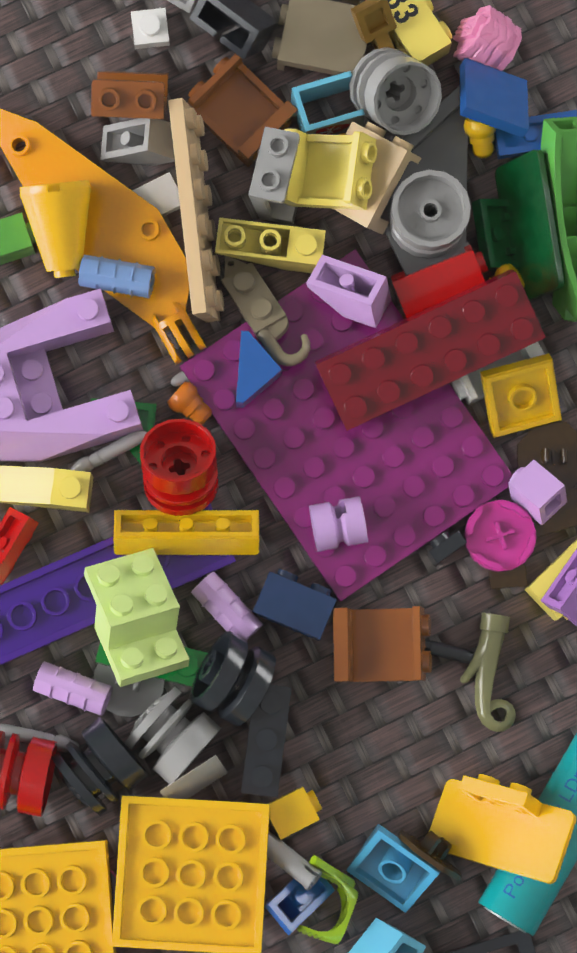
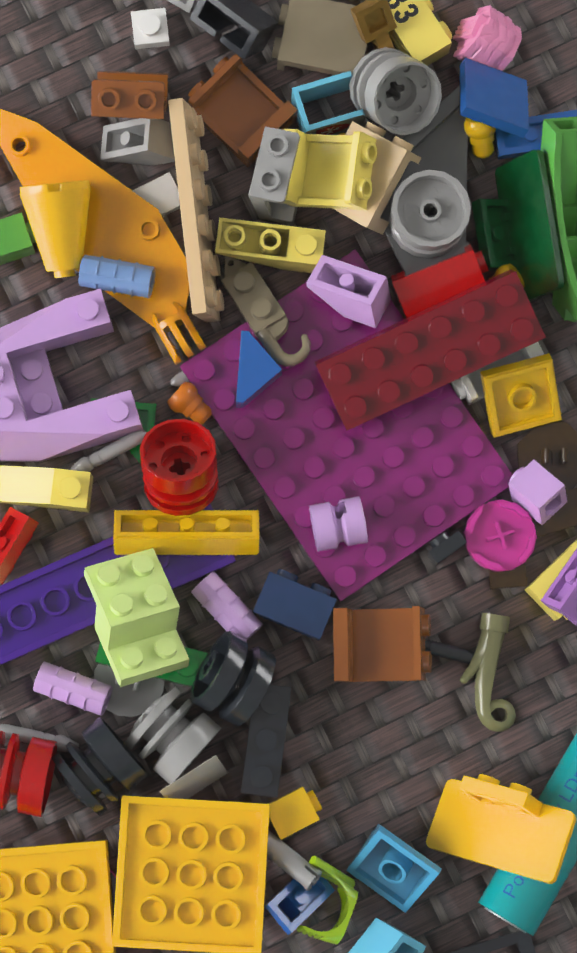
dark brown piece [398,829,462,881] -> none

